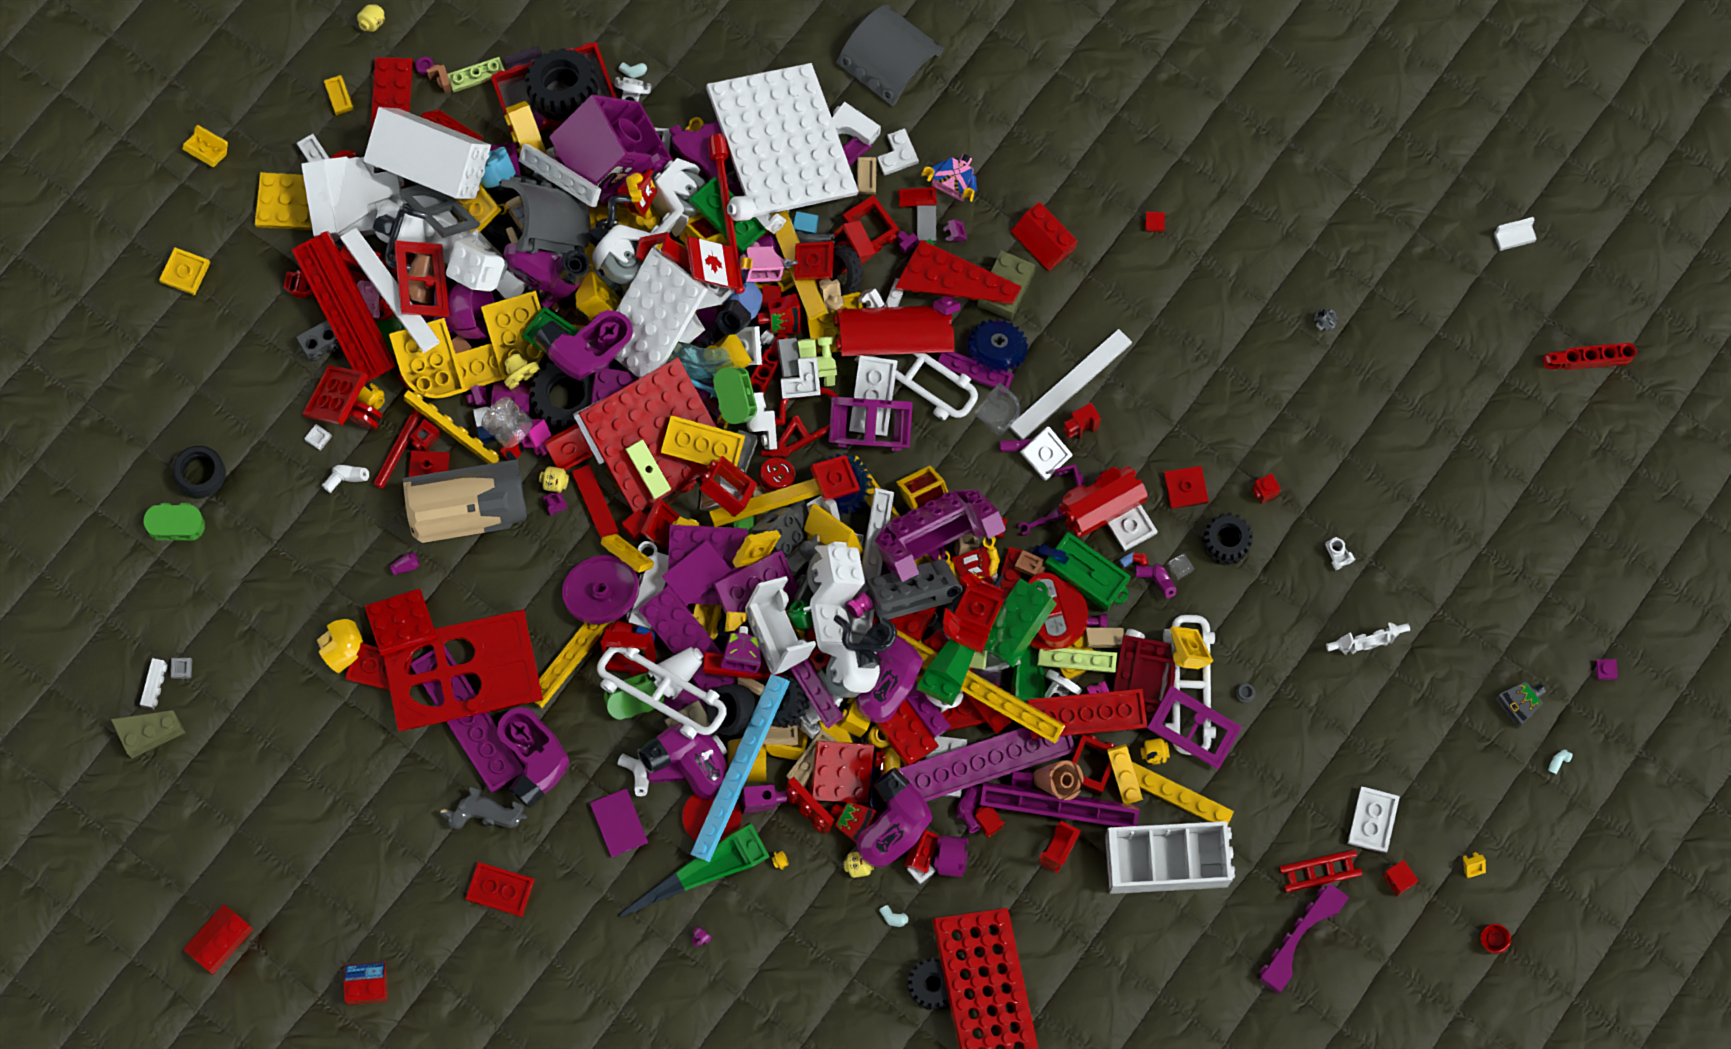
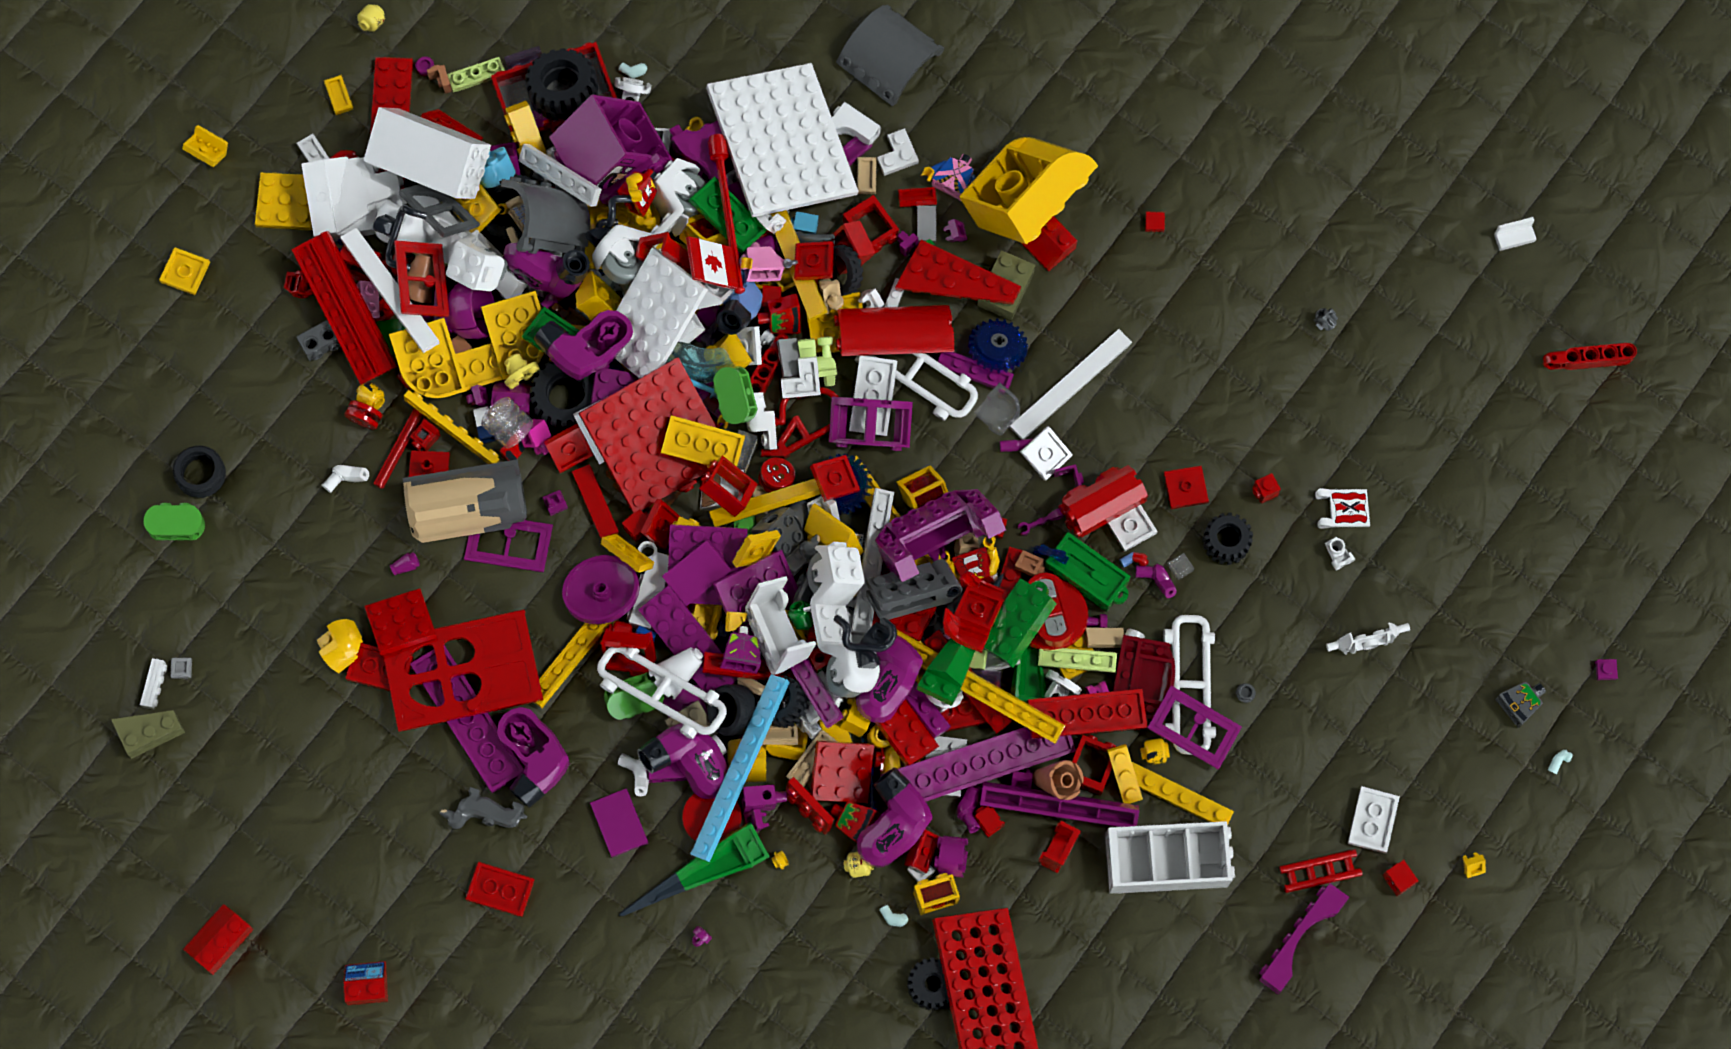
red plate [302,365,369,425] -> none
white tile [304,424,332,451] -> none
light yellow head [539,466,569,493] -> none
yellowish green tile [625,439,671,499] -> none
white head [727,196,756,221] -> none
dark pink wheel [846,592,873,619] -> none
magenta plate [933,297,960,315] -> none
red hips [1063,402,1101,439] -> none
yellow slope [1170,626,1213,669] -> none
red hair [1481,923,1511,954] -> none
none -> magenta door [464,520,553,572]
none -> magenta tile [744,809,769,832]
none -> yellow piece [913,873,960,915]
none -> yellow brick [959,137,1098,245]
none -> flag [1315,488,1370,529]

